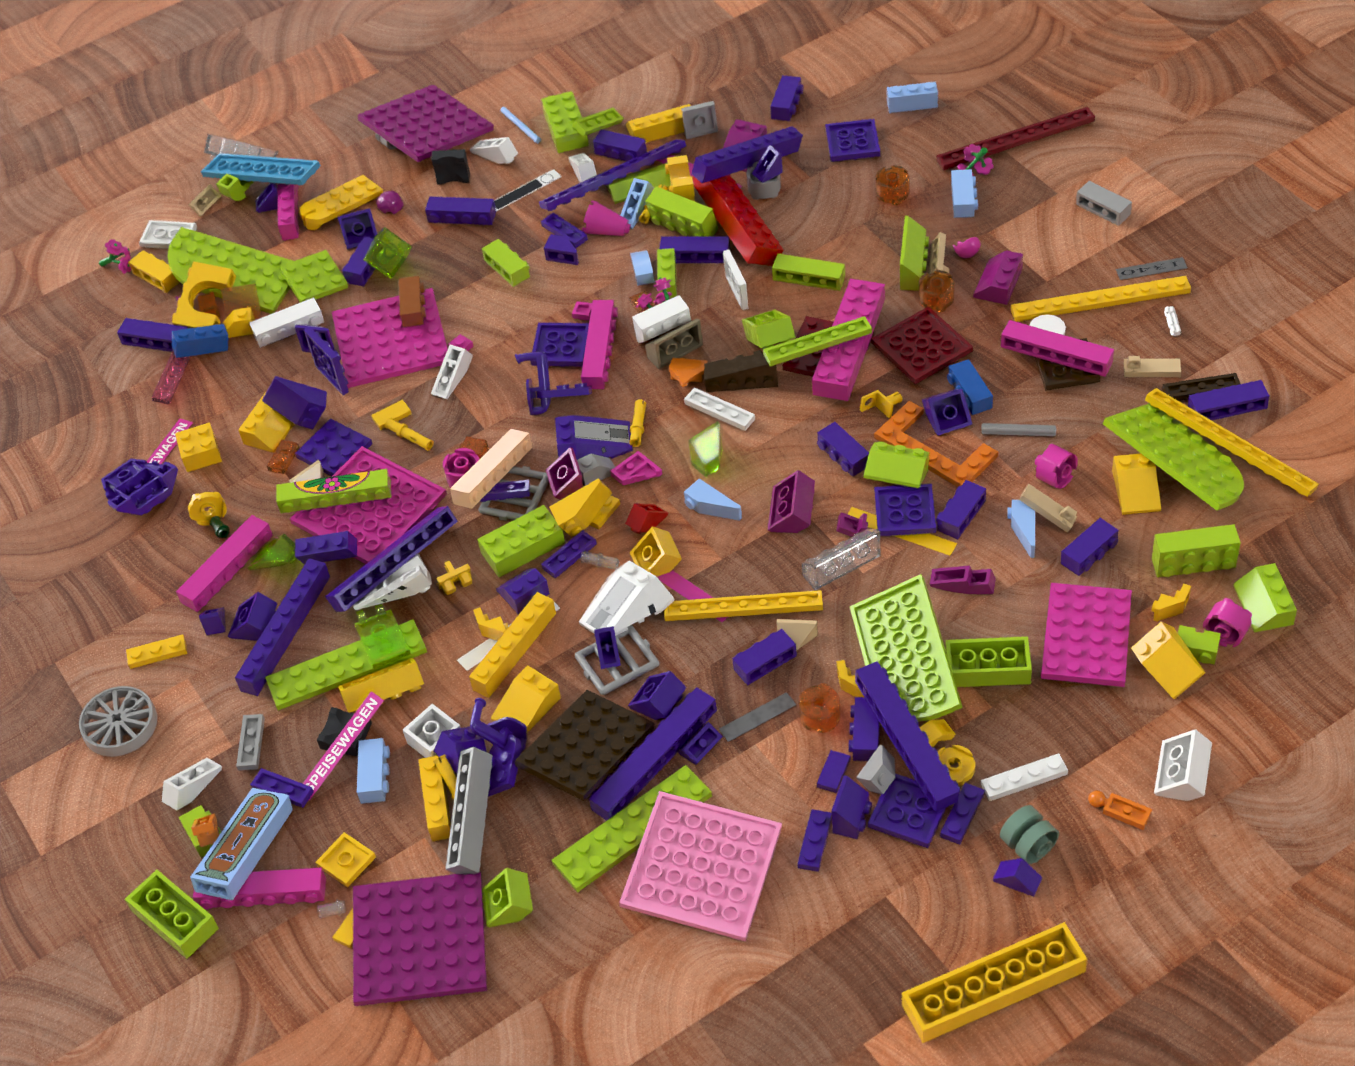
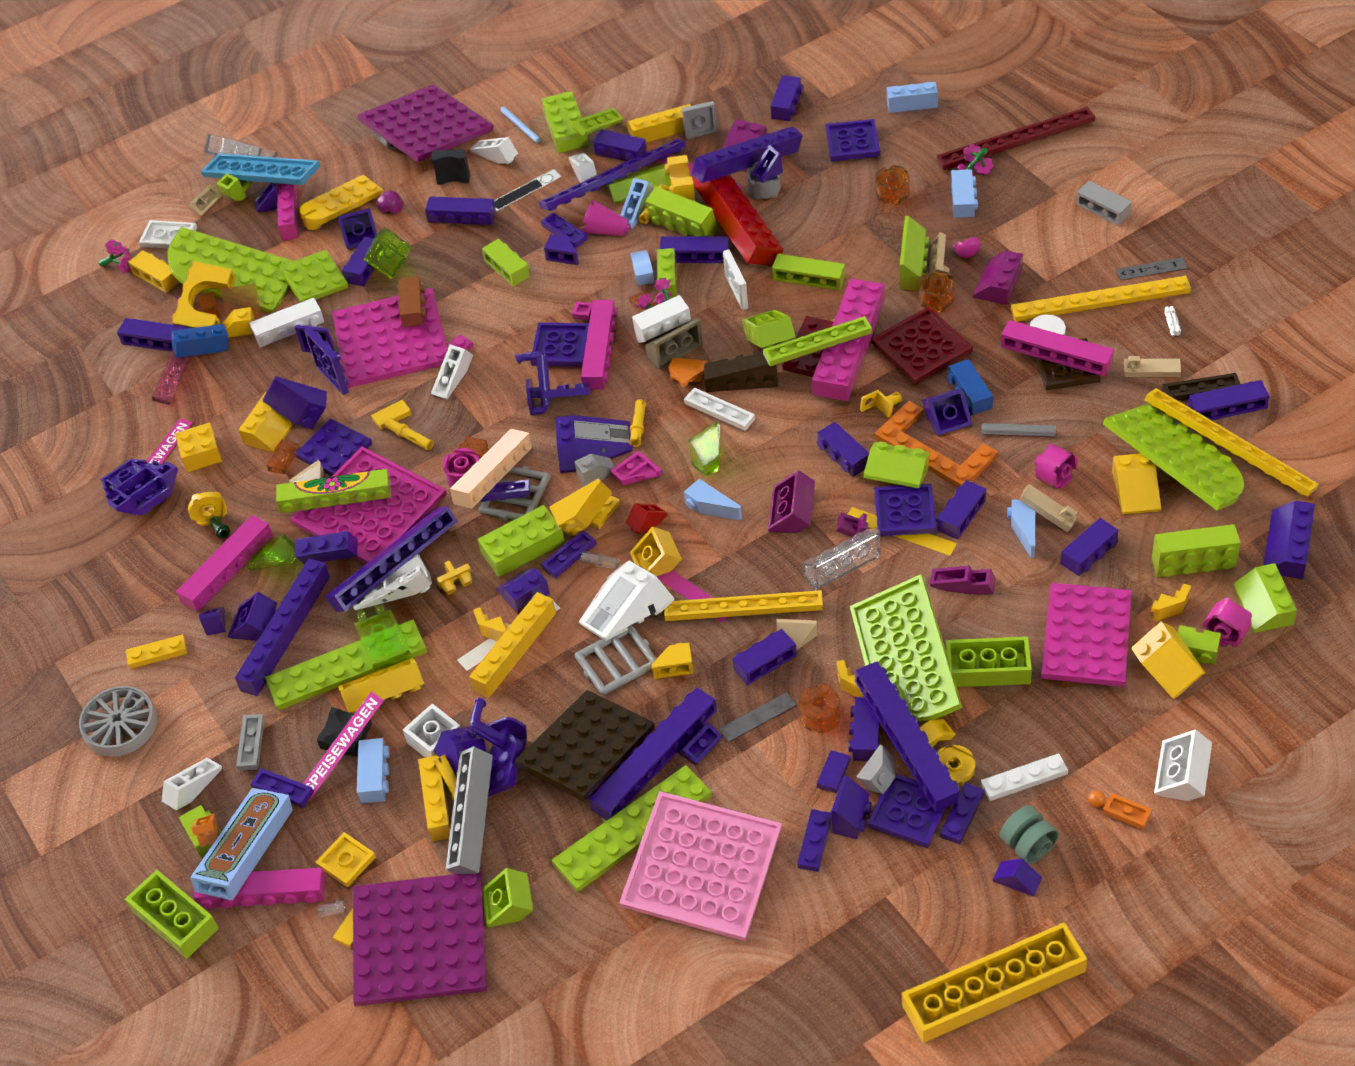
yellow slope [491,665,561,733] -> none
magenta slope [546,447,582,500] -> none
dark purple slope [594,626,621,669] -> none
dark purple slope [628,671,687,720] -> none
none -> yellow slope [652,643,694,679]
none -> dark purple slope [1263,501,1315,579]

